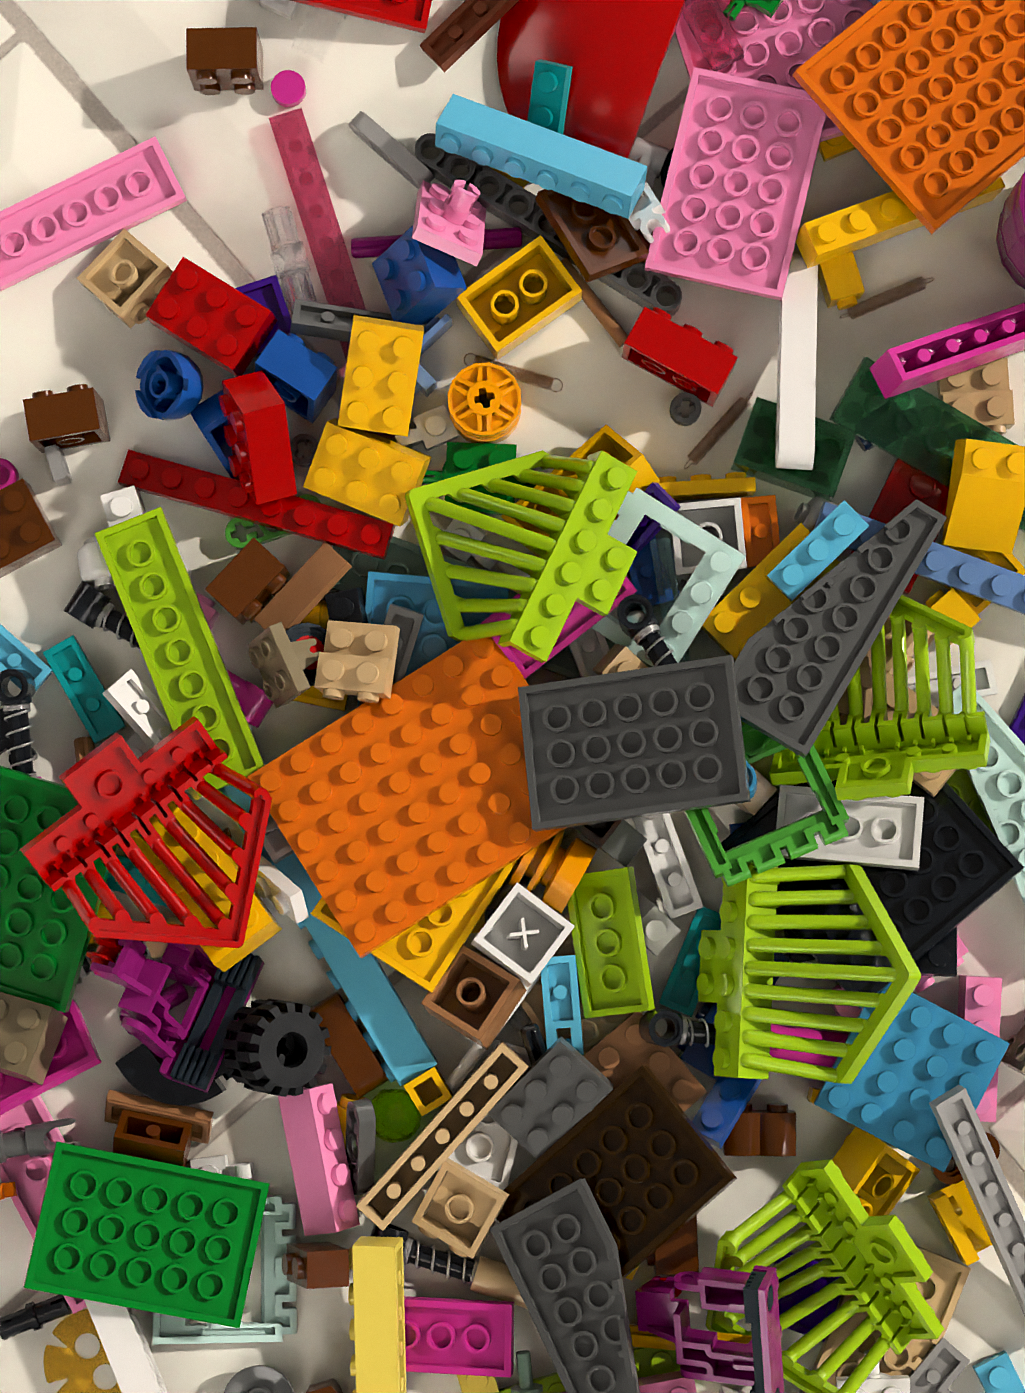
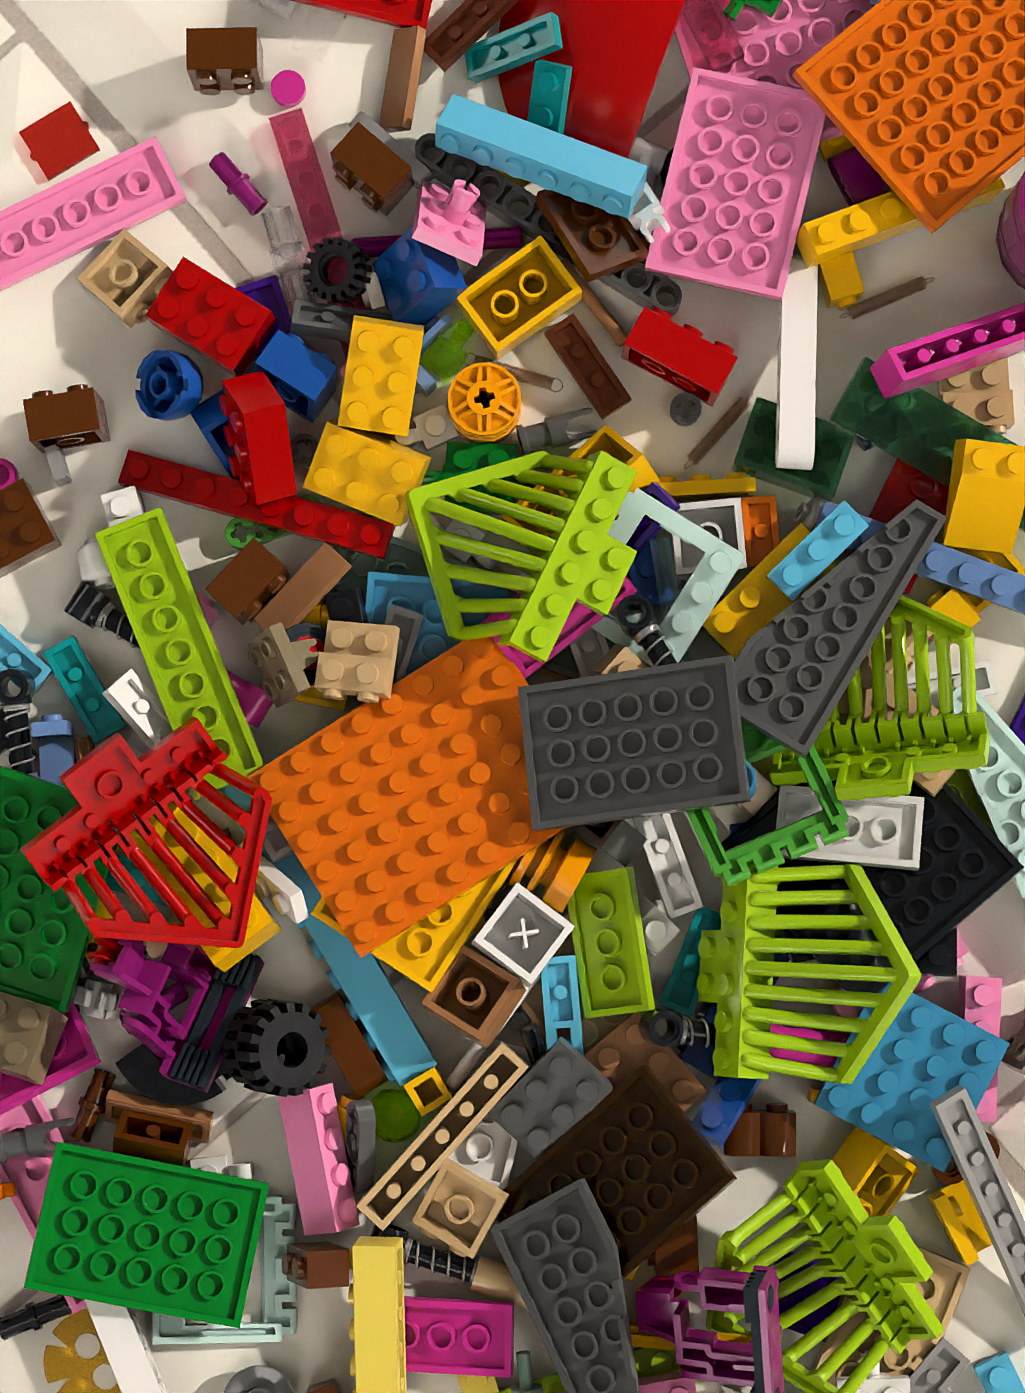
none -> clear red piece [19,101,100,181]
none -> medium blue bracket [31,714,76,786]
none -> reddish brown pin [68,1068,116,1143]
none -> light grey gear [73,978,119,1019]
none -> magenta axle [209,152,268,216]
none -> black tyre [303,237,372,304]
none -> reddish brown brick [330,122,414,216]
none -> white plate [361,272,389,313]
none -> medium nougat tile [379,26,427,133]
none -> clear neon green plate [420,319,474,384]
none -> teal plate [465,12,563,83]
none -> dark grey piece [516,408,598,456]
none -> copper plate [544,313,632,420]
none -> magenta beam [827,146,888,207]

